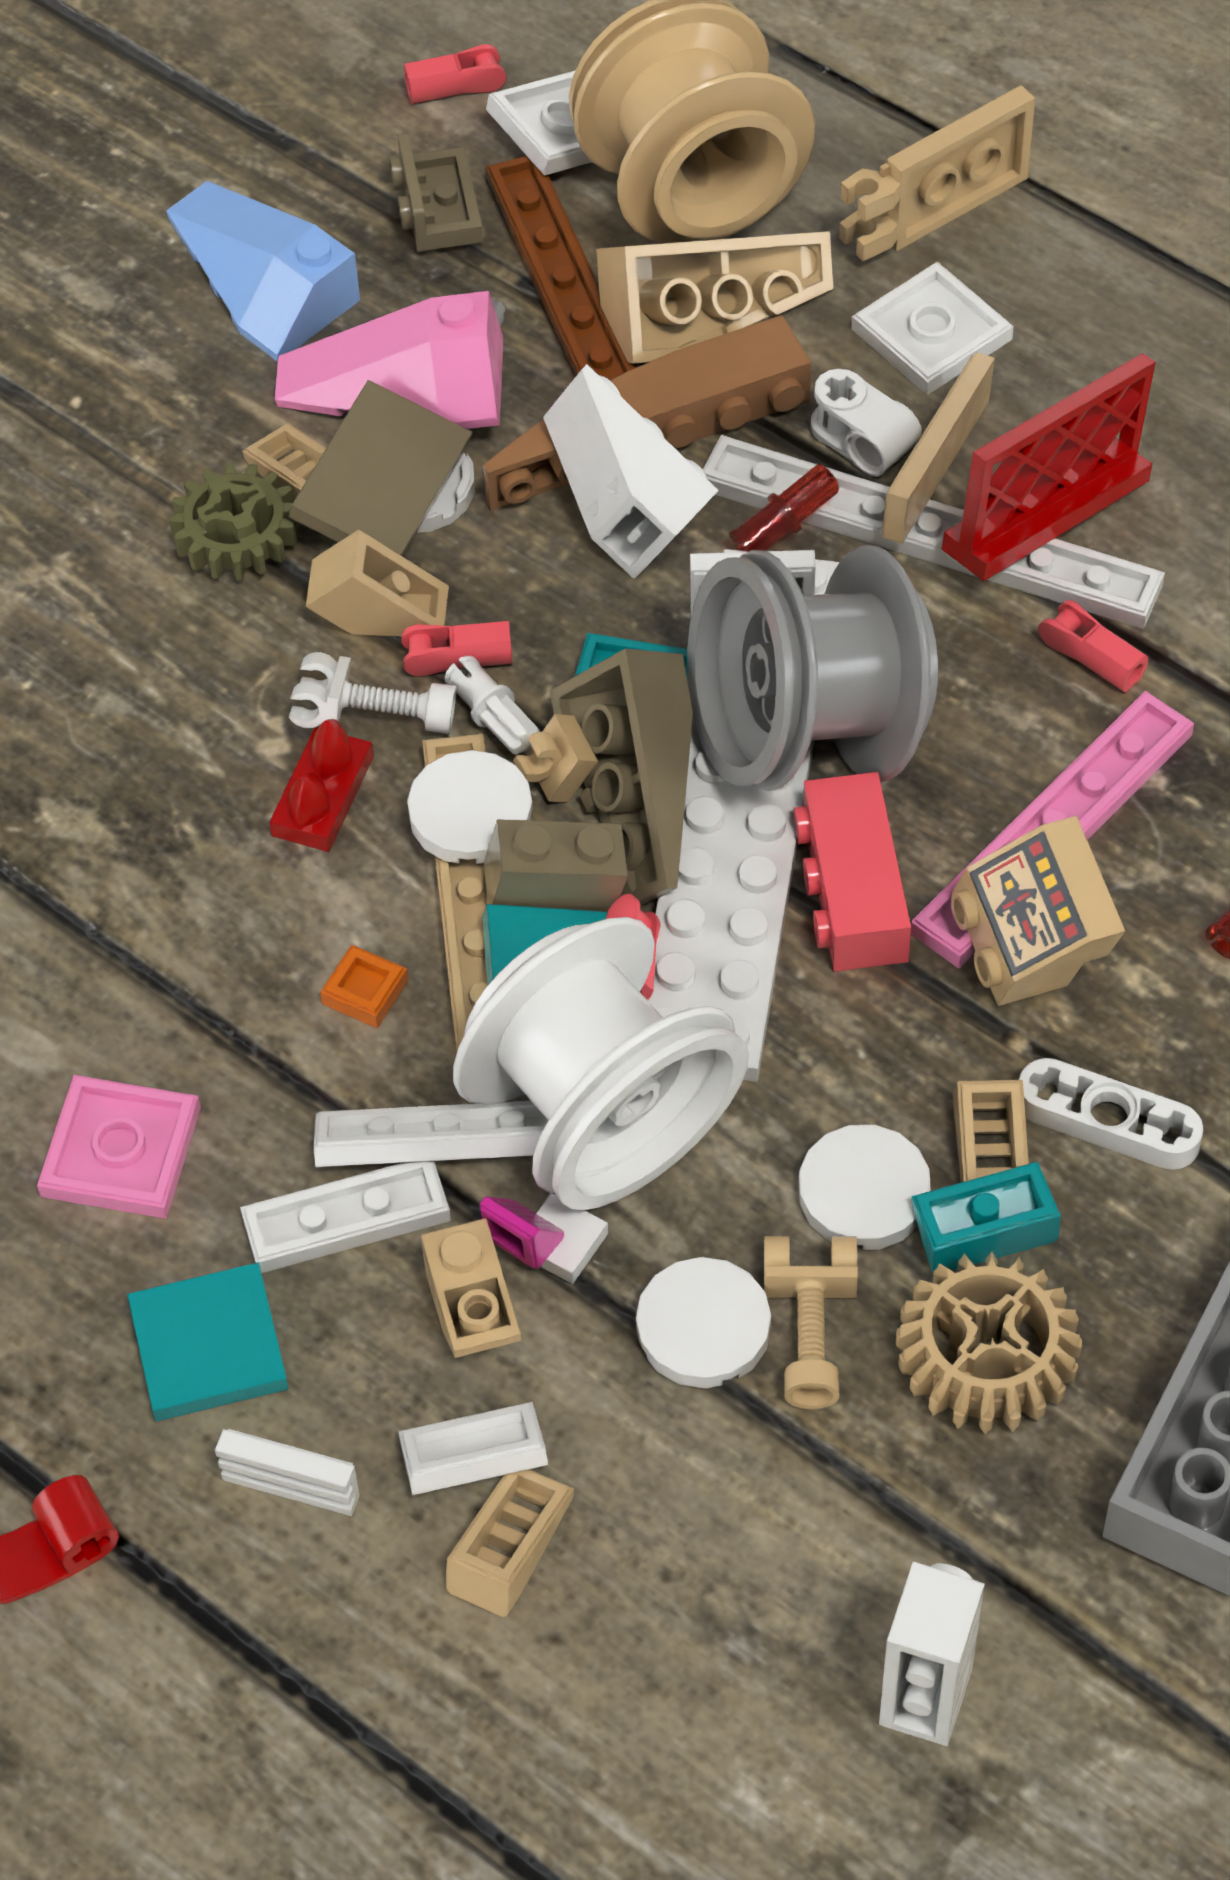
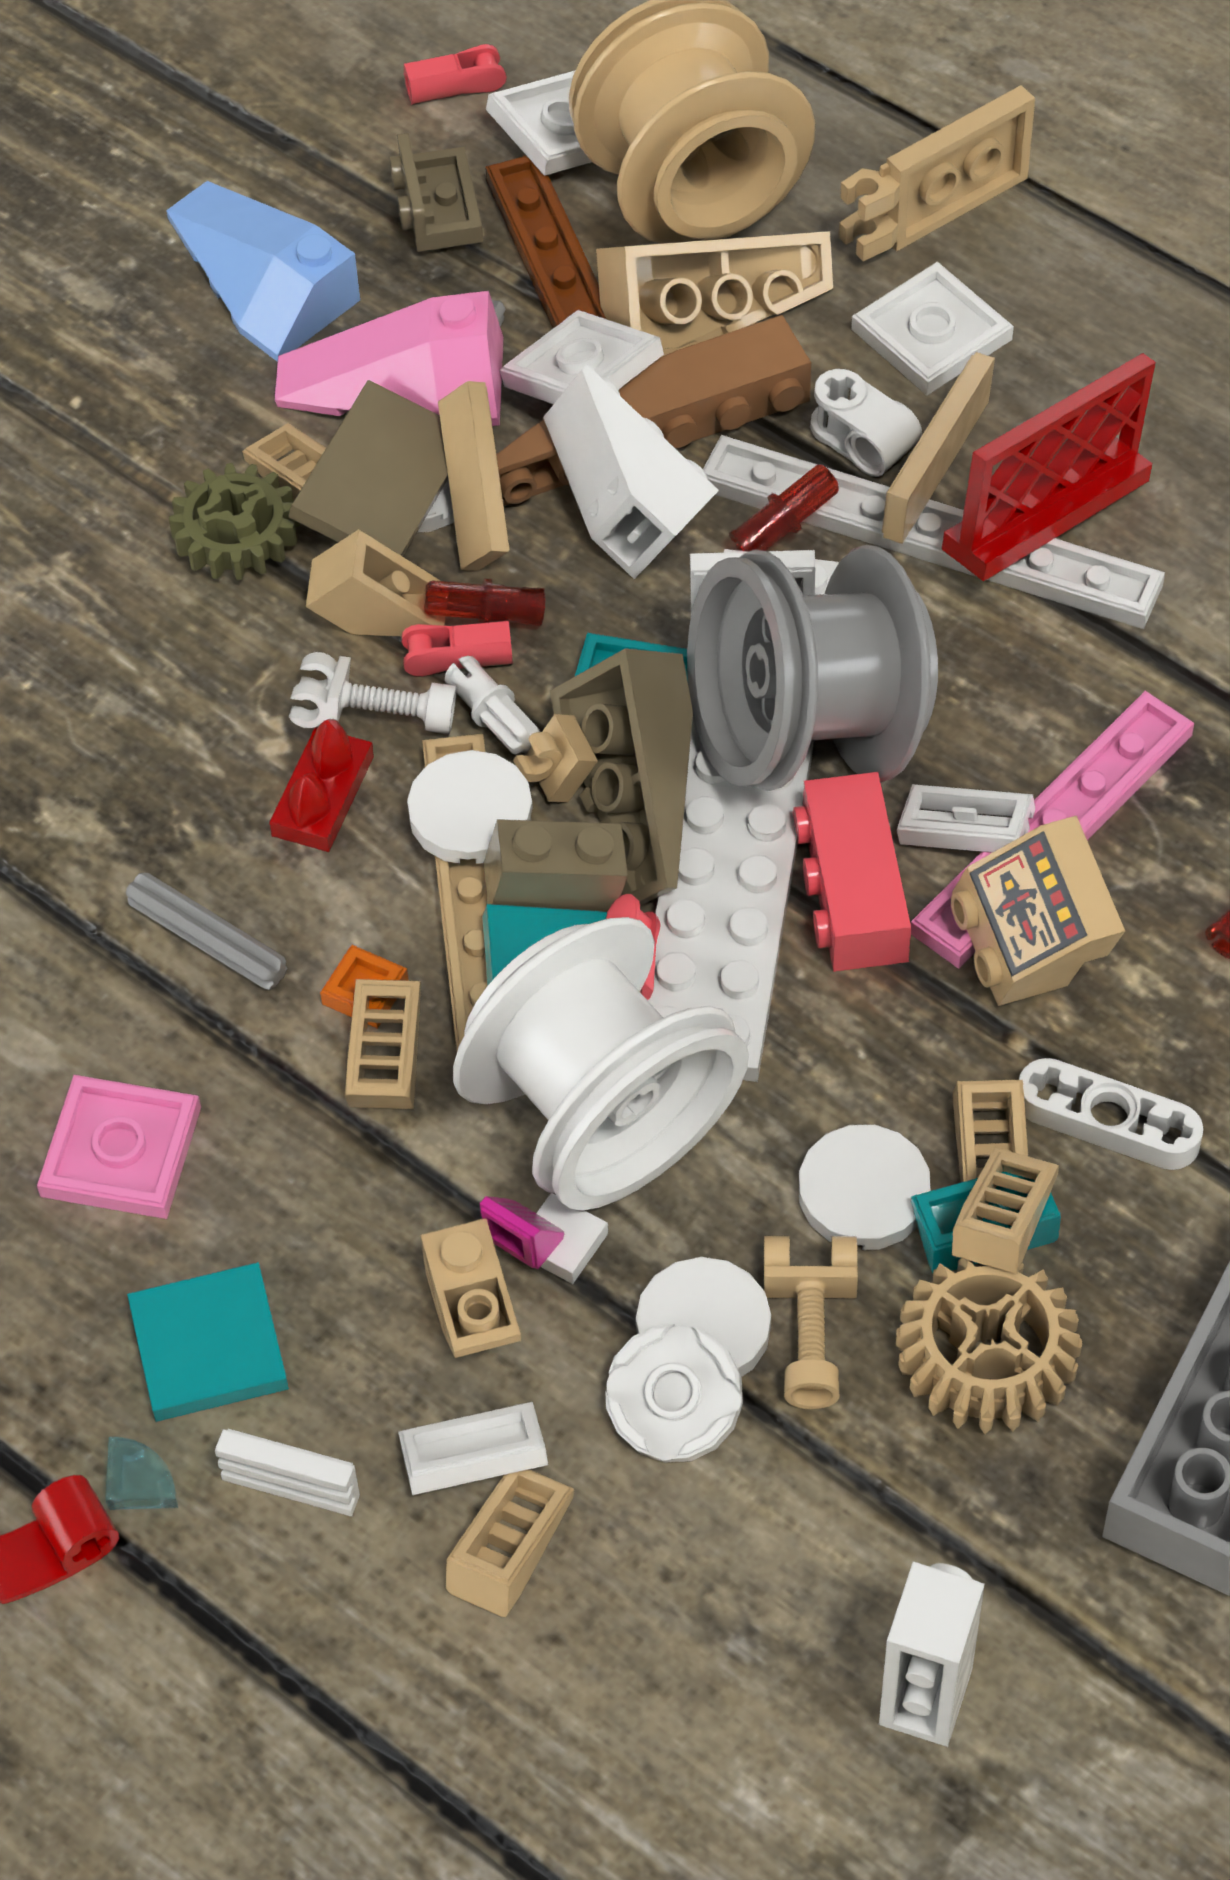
white tile [240,1161,451,1273] -> none
white tile [314,1101,548,1167] -> none
coral bar [1038,600,1148,693] -> none
none -> clear light blue tile [106,1437,178,1510]
none -> light grey axle [126,873,288,989]
none -> tan slope [345,979,421,1109]
none -> clear red axle [423,578,545,626]
none -> tan tile [438,381,510,571]
none -> white tile [500,310,664,404]
none -> white tile [605,1324,743,1463]
none -> white tile [897,784,1036,853]
none -> tan slope [952,1147,1059,1274]

